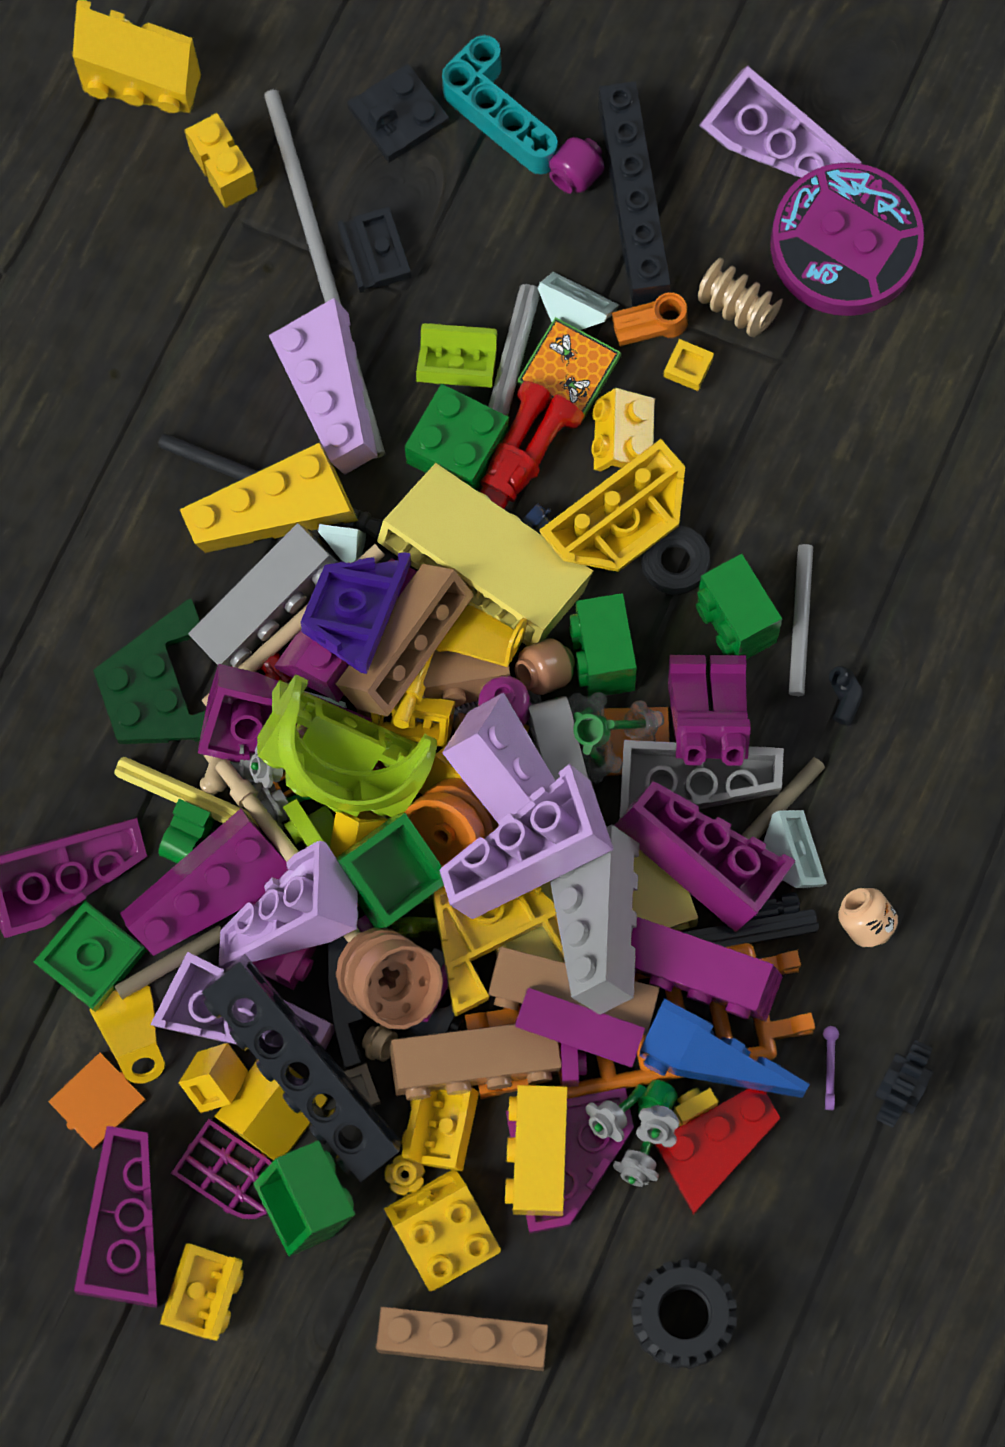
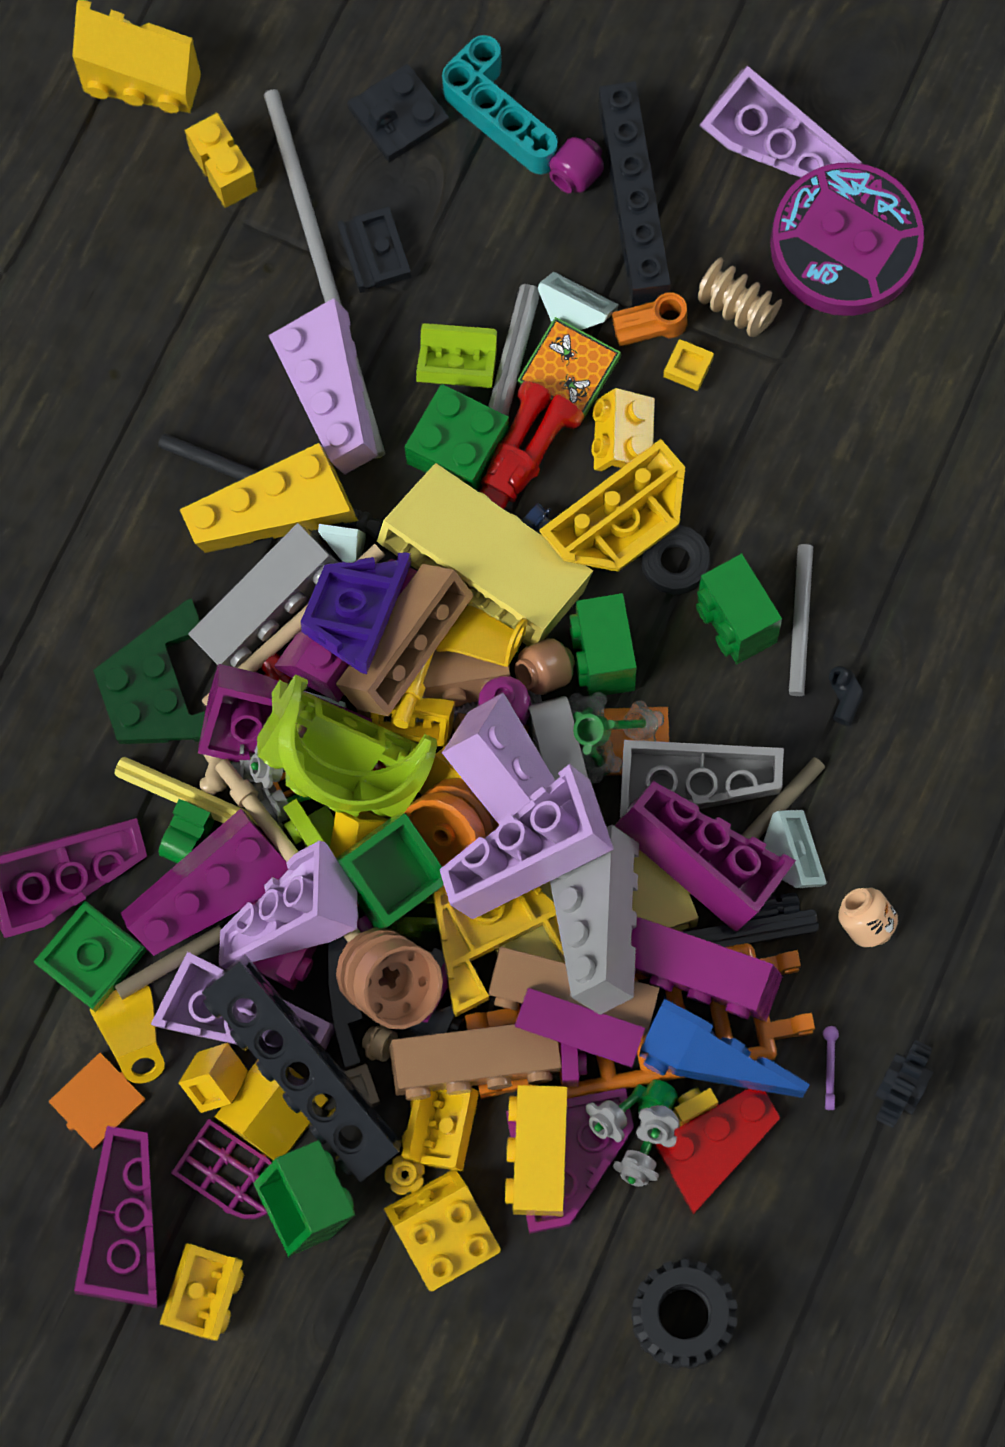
medium nougat brick [376,1307,548,1371] -> none
magenta hips [668,655,750,766] -> none

